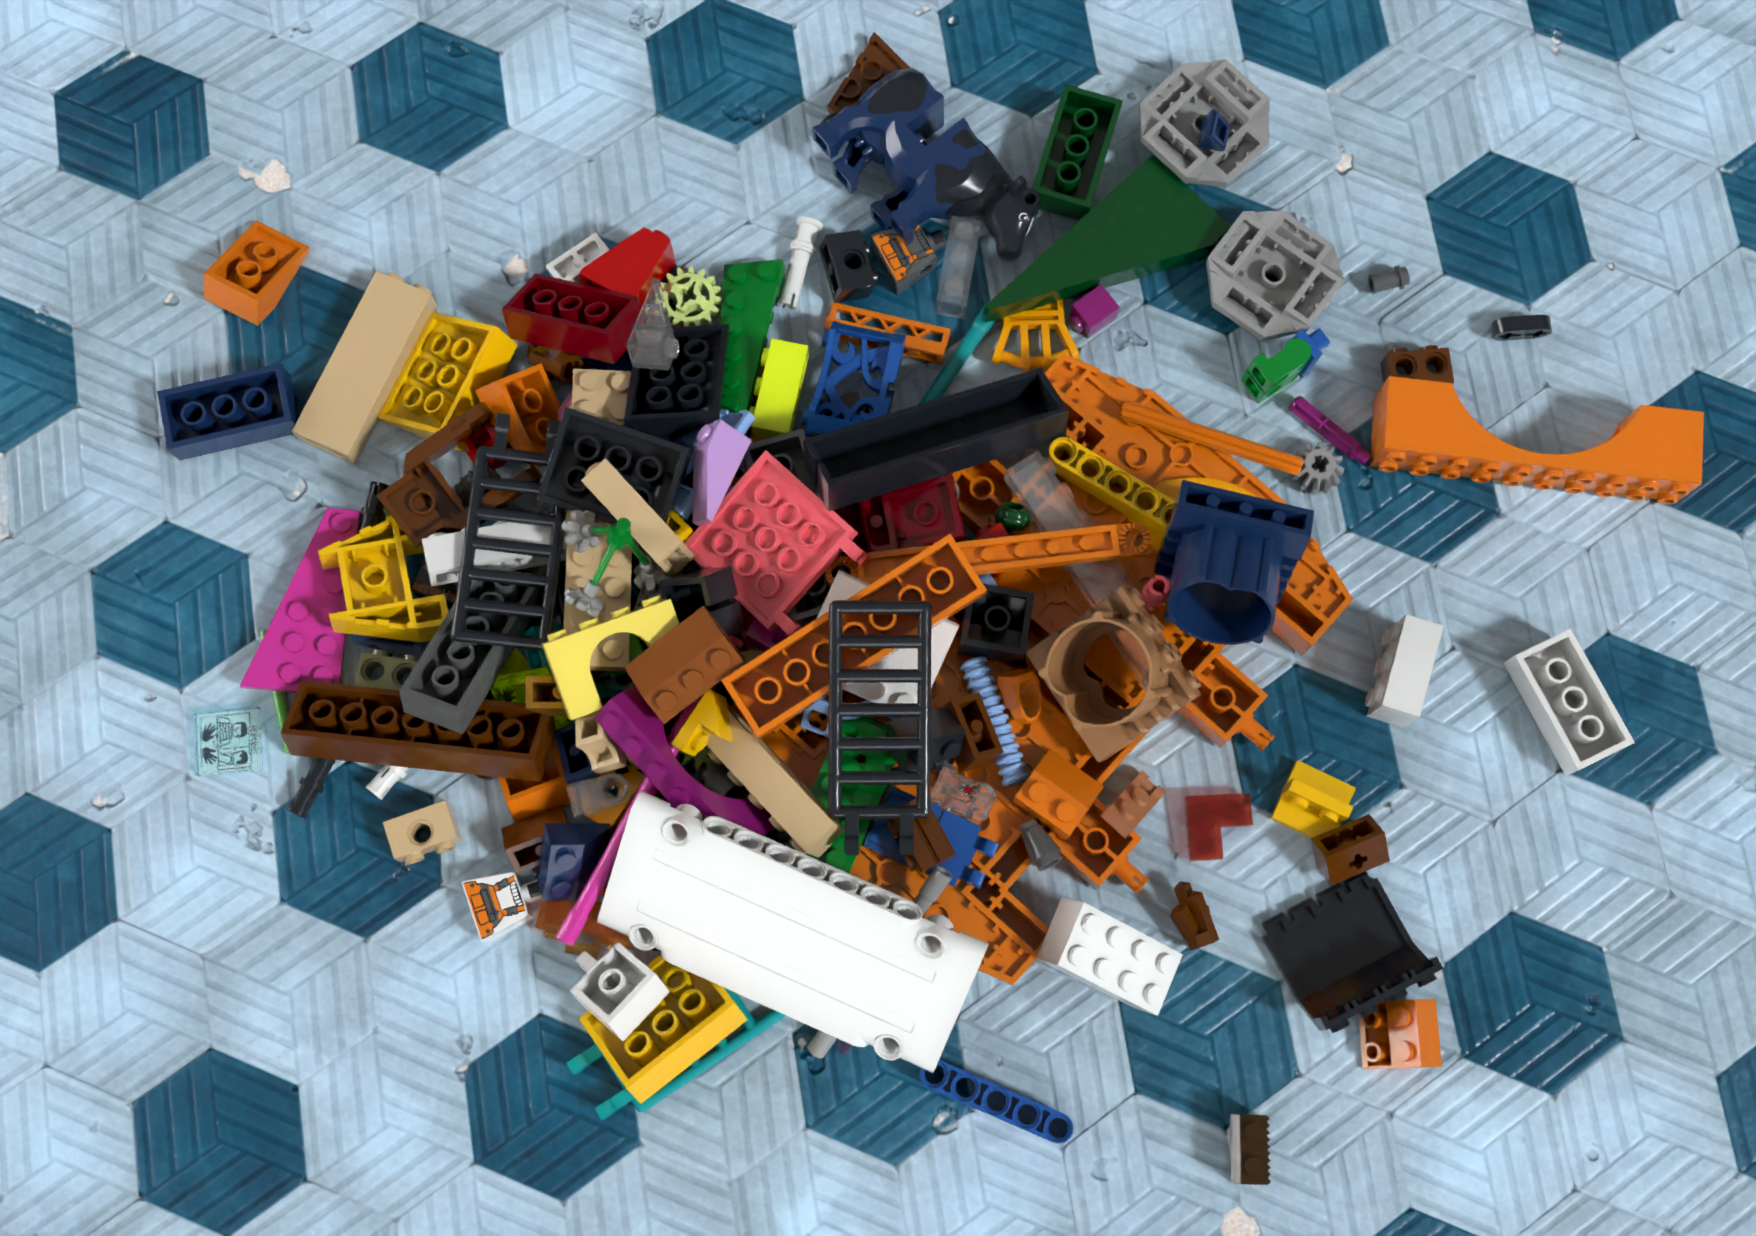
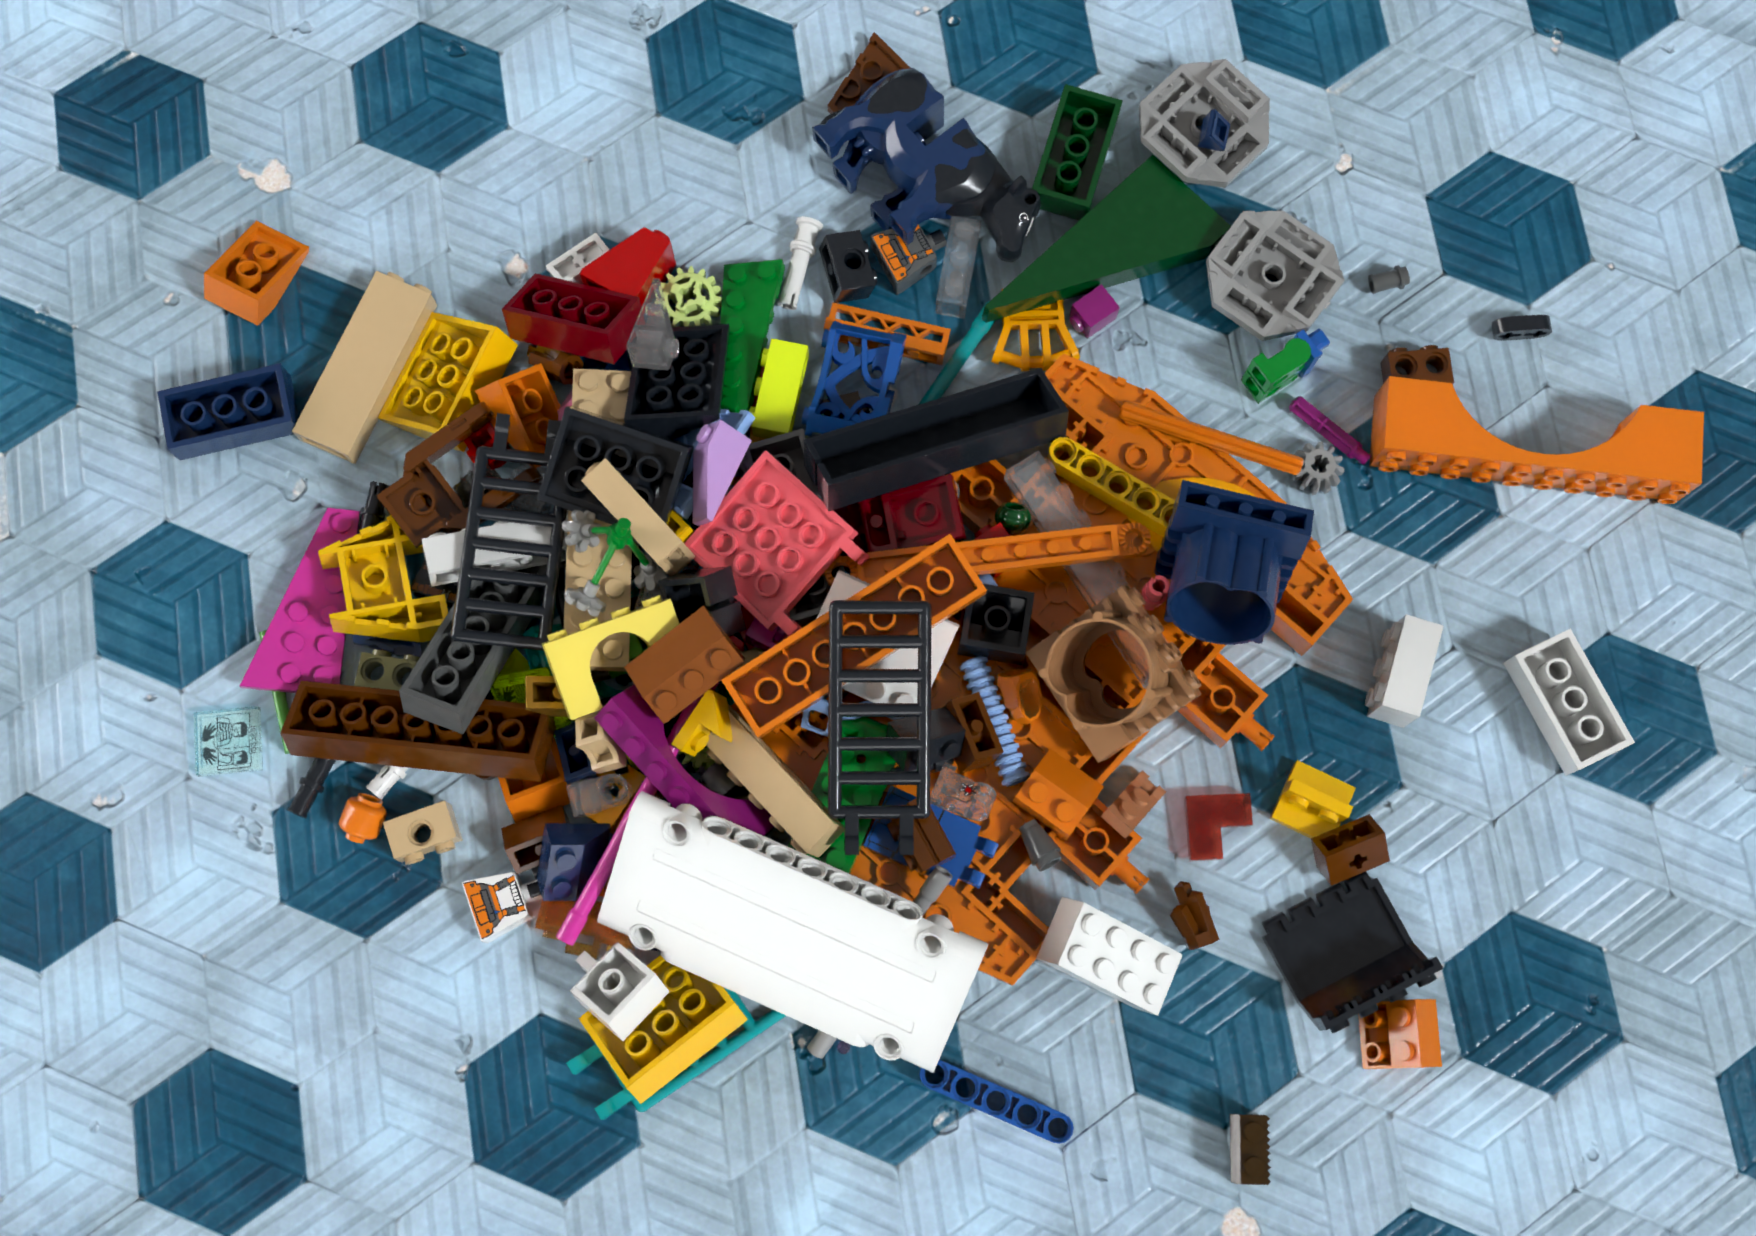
none -> orange head [338,793,387,844]

